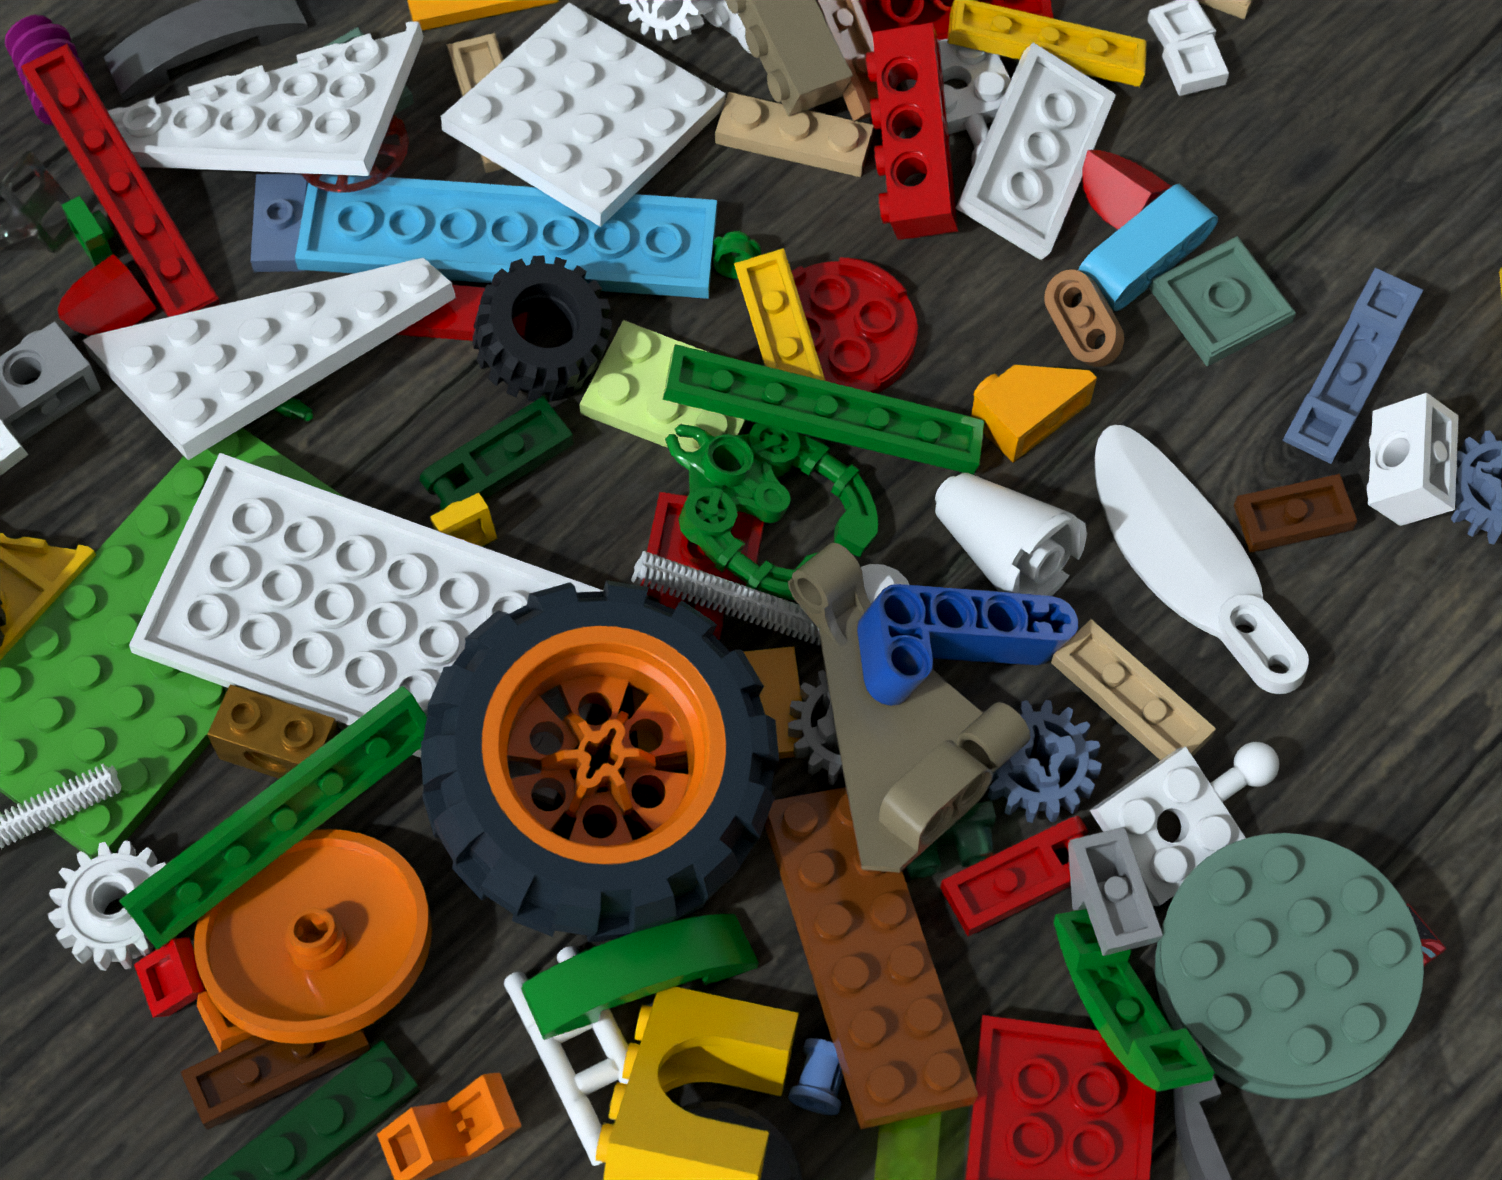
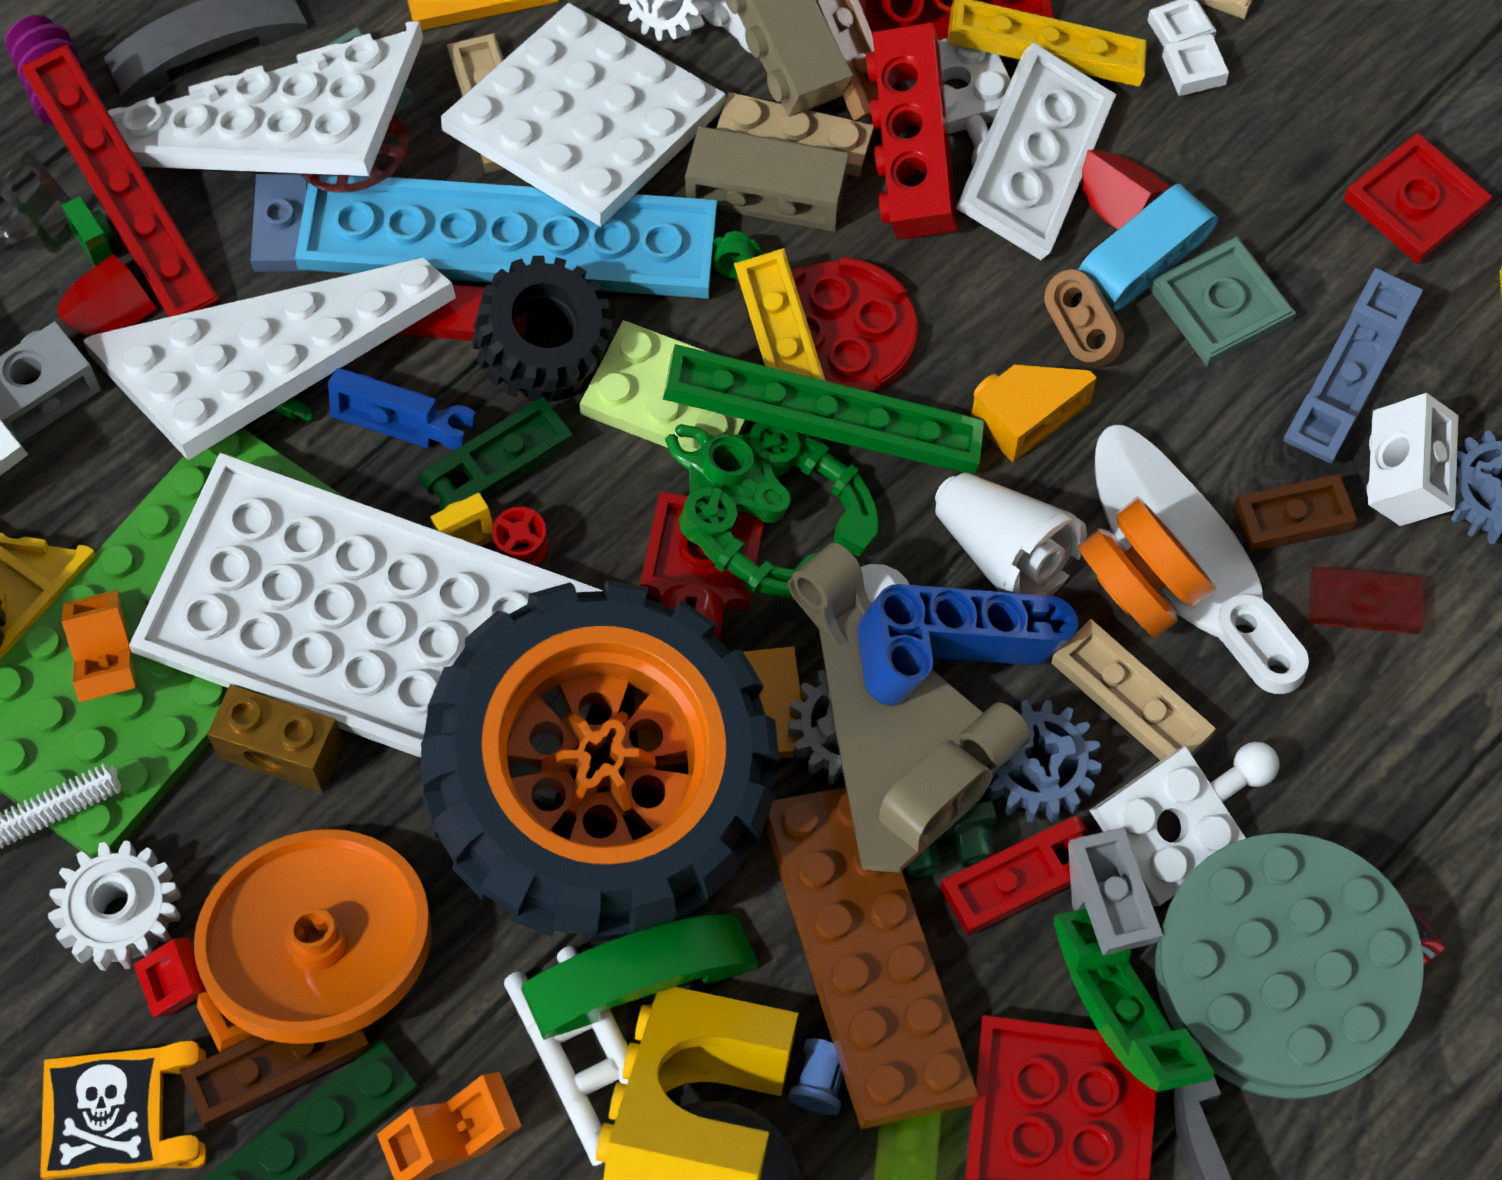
green plate [119,686,427,950] -> none
white axle [631,551,821,646] -> none
none -> flag [40,1041,207,1180]
none -> orange slope [61,589,136,703]
none -> blue plate [328,368,475,450]
none -> red wheel [492,507,549,568]
none -> dark tan brick [685,126,849,232]
none -> orange wheel [1078,496,1217,639]
none -> clear red plate [1309,567,1423,635]
none -> red plate [1343,132,1492,265]

